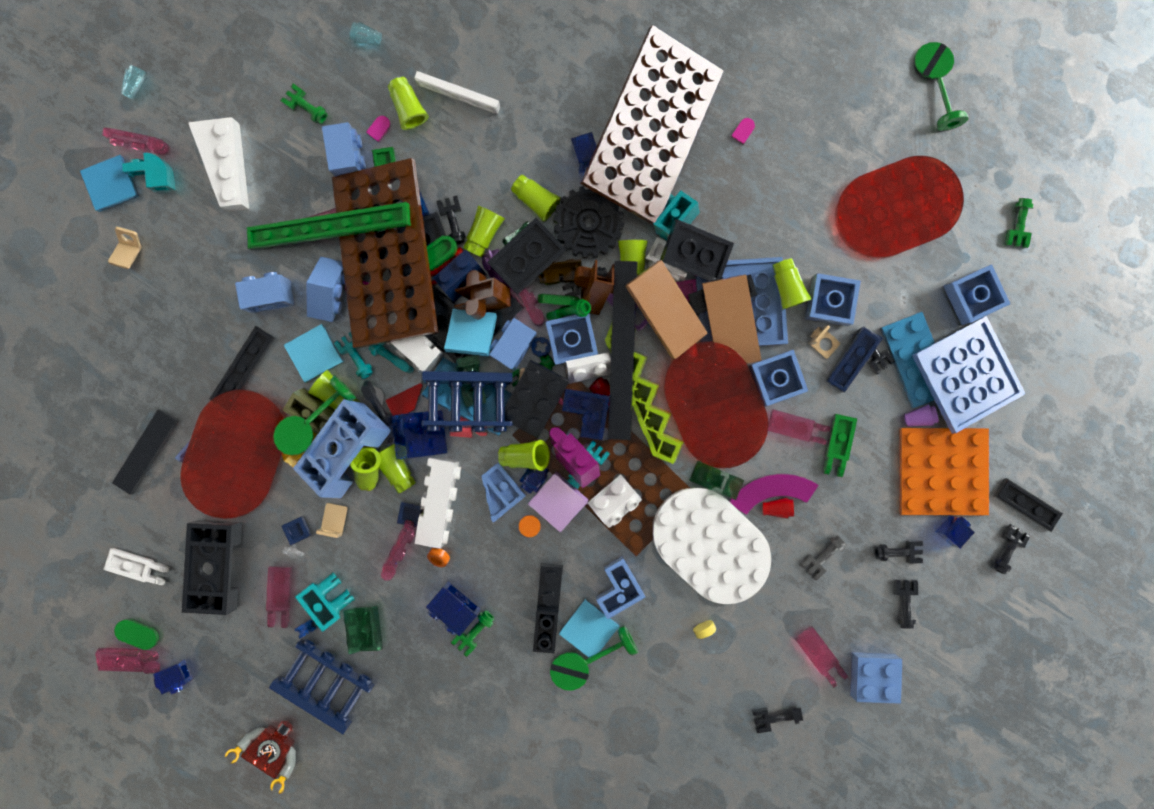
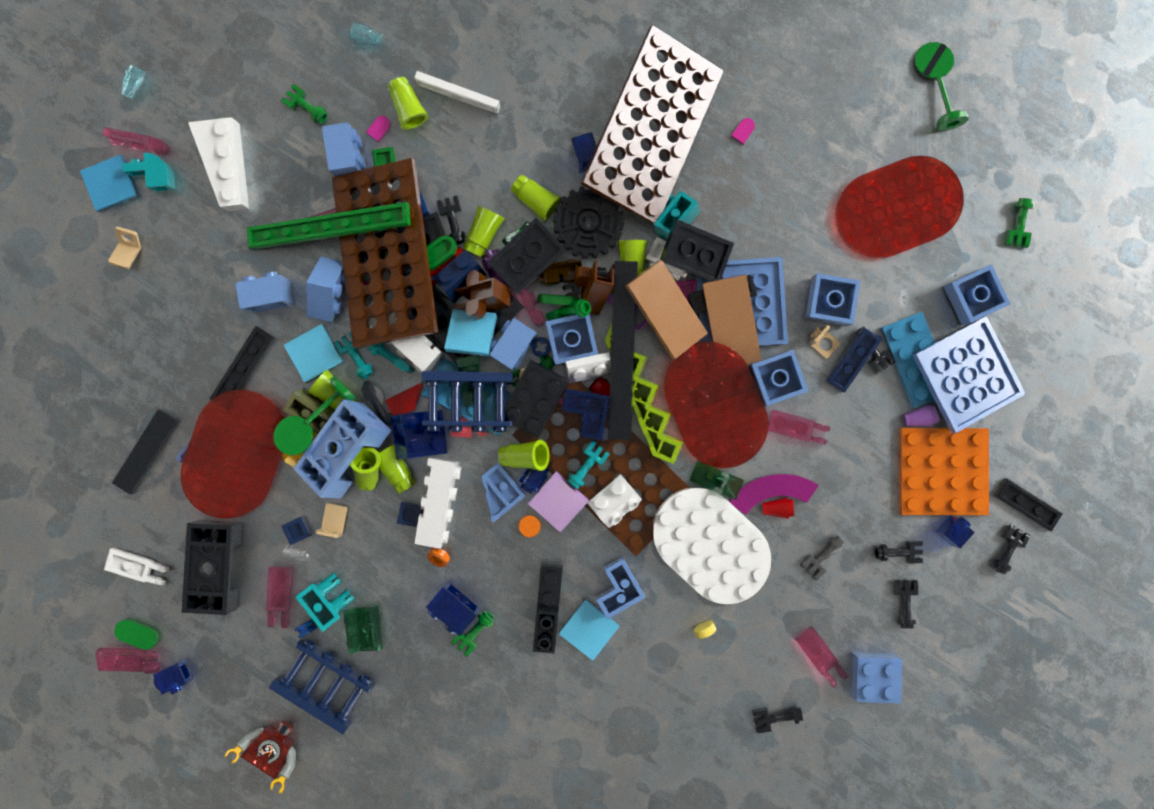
clear pink hinge [381,520,416,581] -> none
magenta hinge [549,427,600,488] -> none
green piece [550,625,638,691] -> none
lime plant [772,258,812,310] -> none
green hinge [823,414,857,477] -> none

